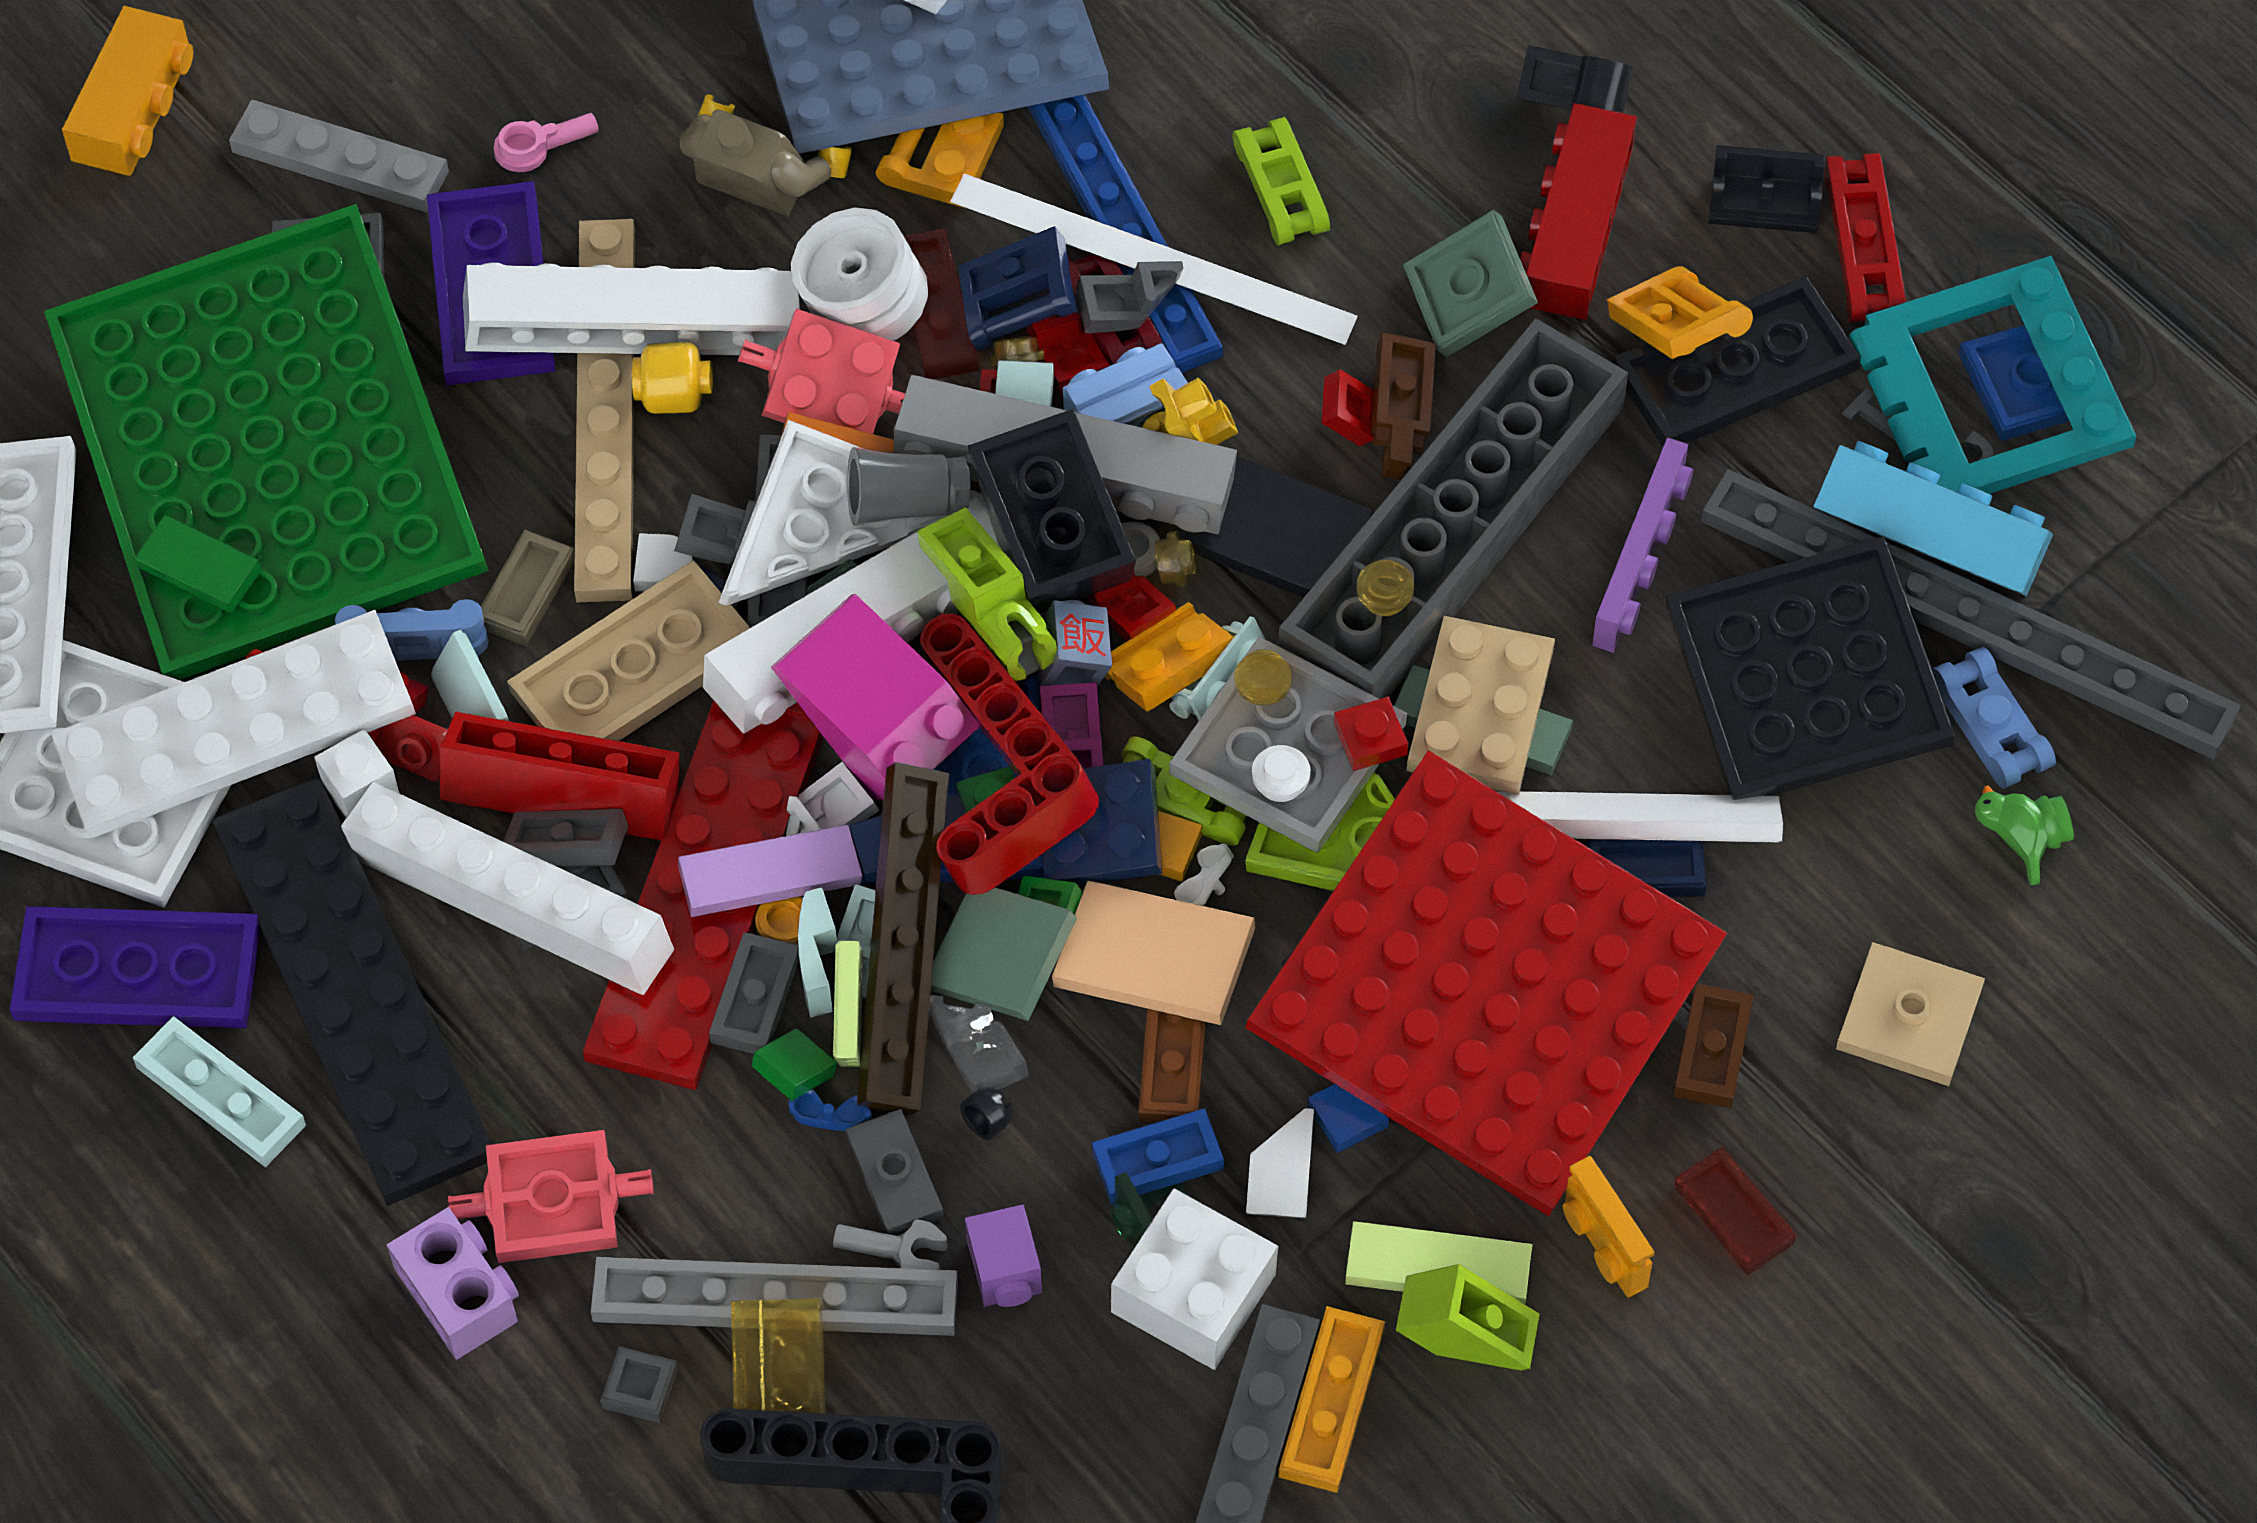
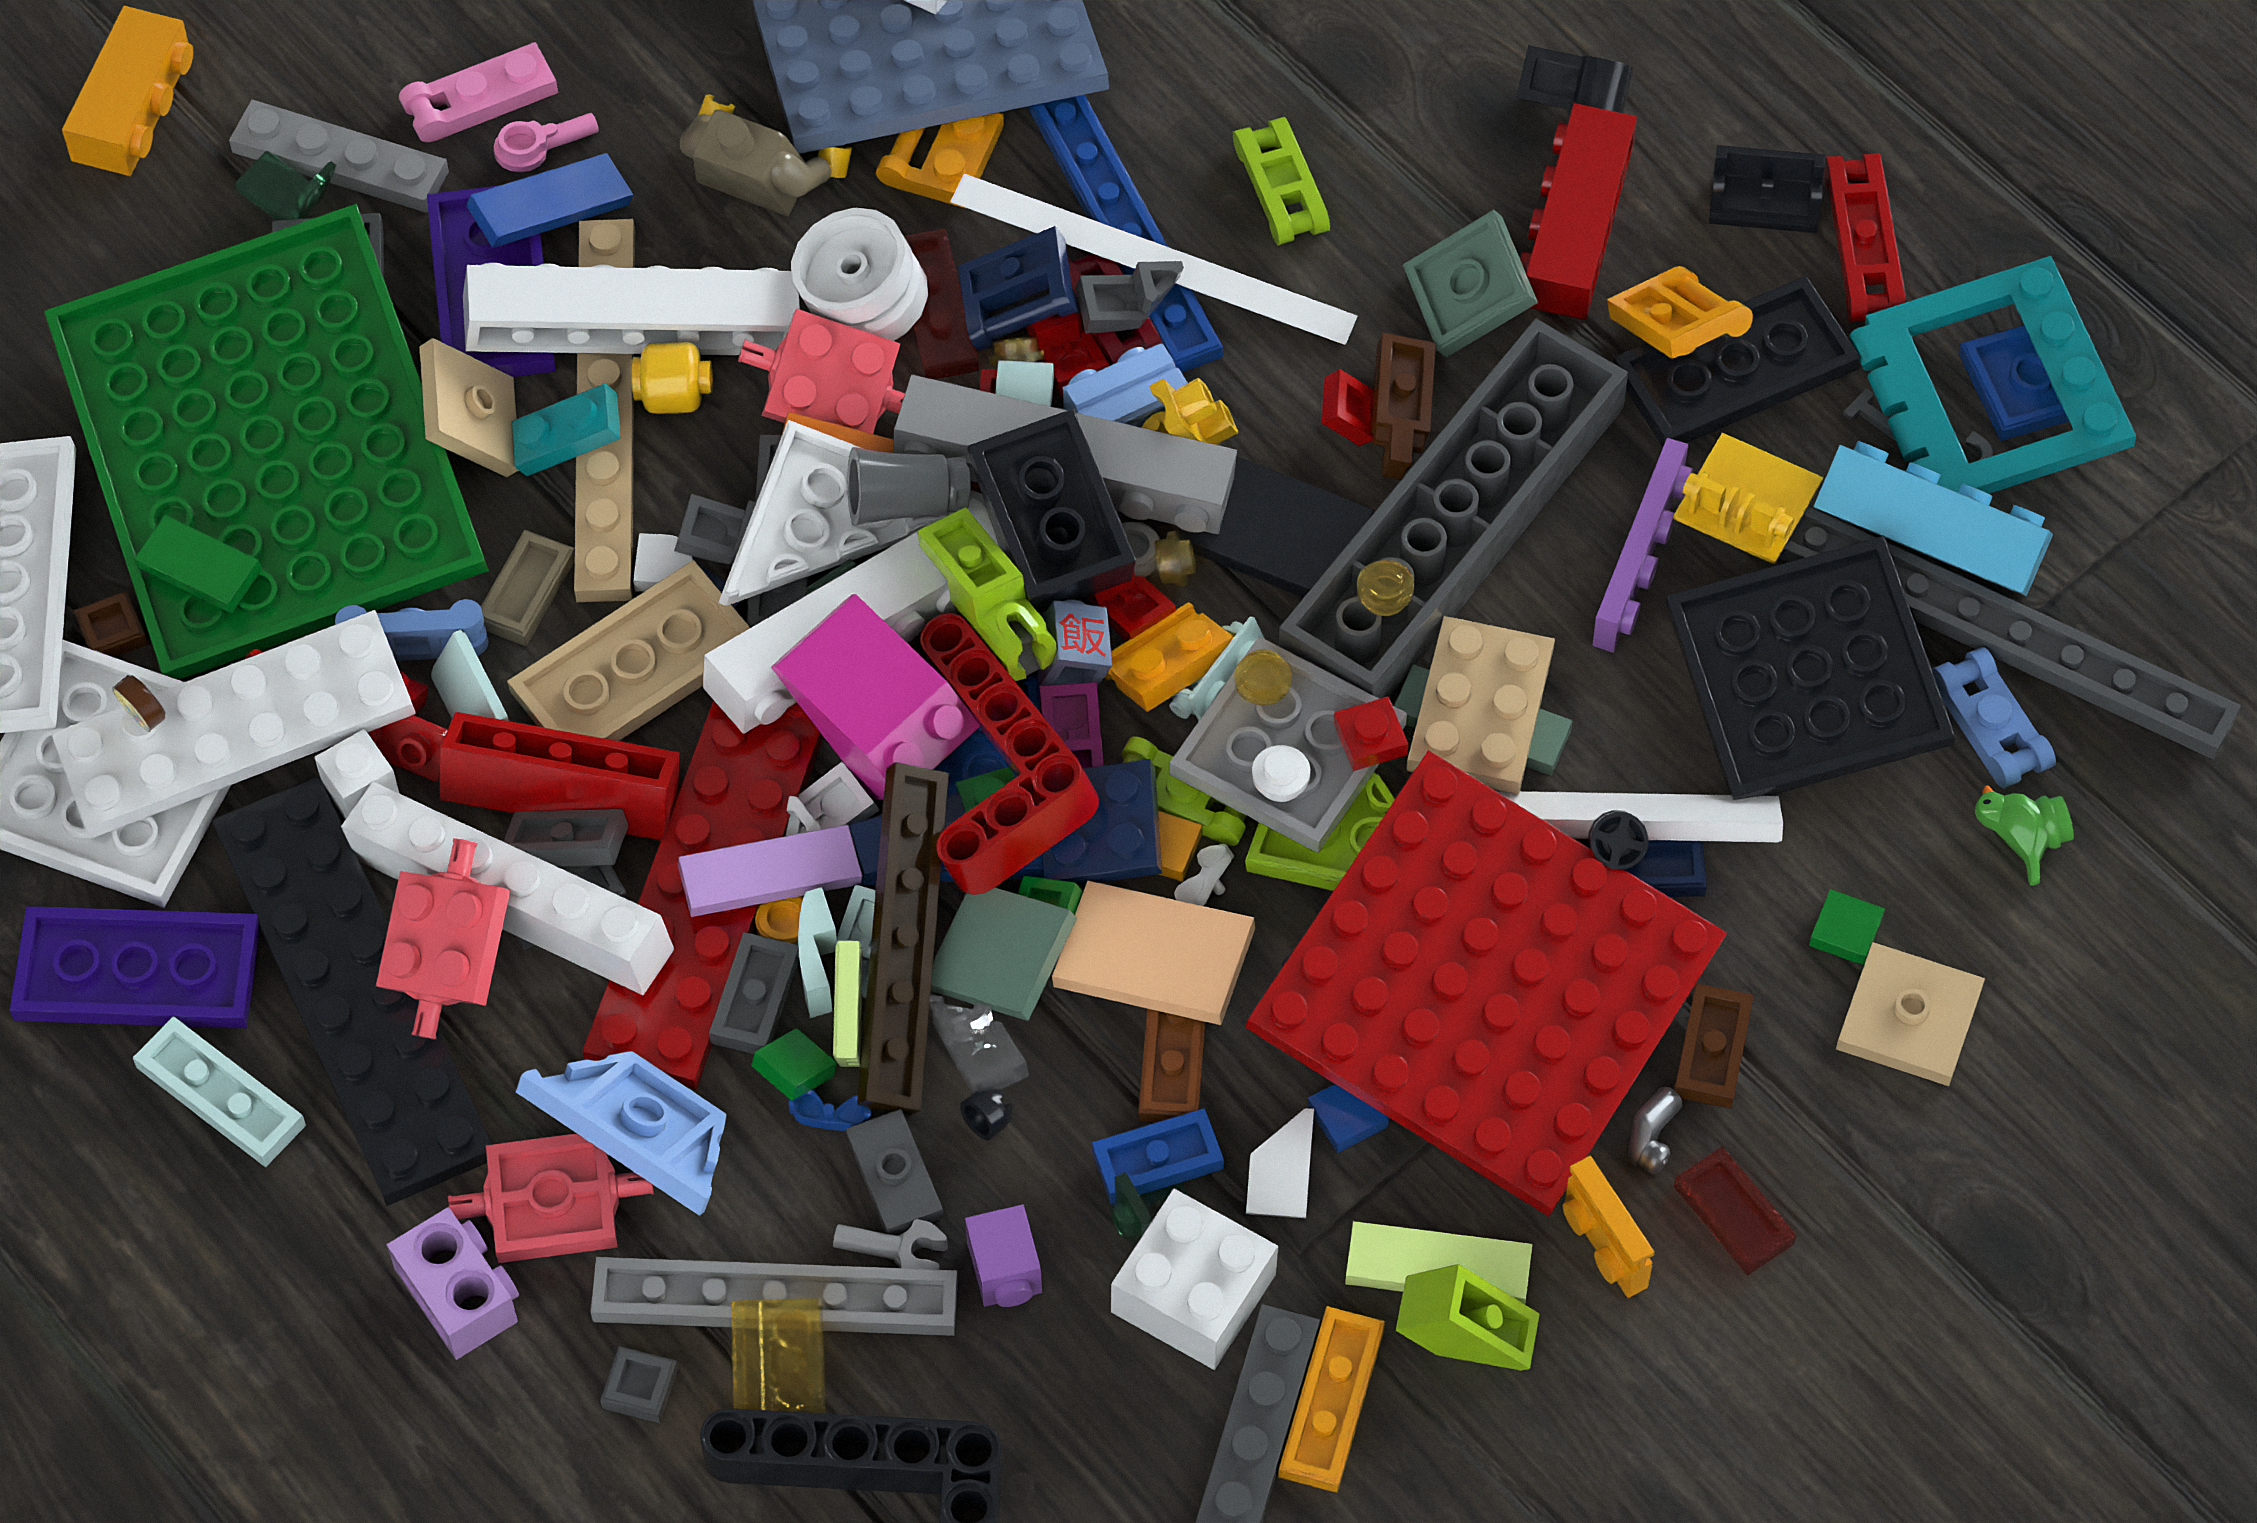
none -> reddish brown tile [73,591,148,657]
none -> reddish brown tile [112,675,166,732]
none -> clear green bracket [234,151,337,221]
none -> coral plate [376,838,510,1040]
none -> bright pink plate [399,42,558,142]
none -> tan plate [420,338,519,477]
none -> blue tile [466,153,633,248]
none -> teal plate [512,383,620,476]
none -> light blue wing [516,1051,727,1216]
none -> black wheel [1588,810,1649,870]
none -> flat silver arm [1628,1087,1682,1174]
none -> yellow hinge [1673,433,1823,564]
none -> green tile [1809,889,1885,966]

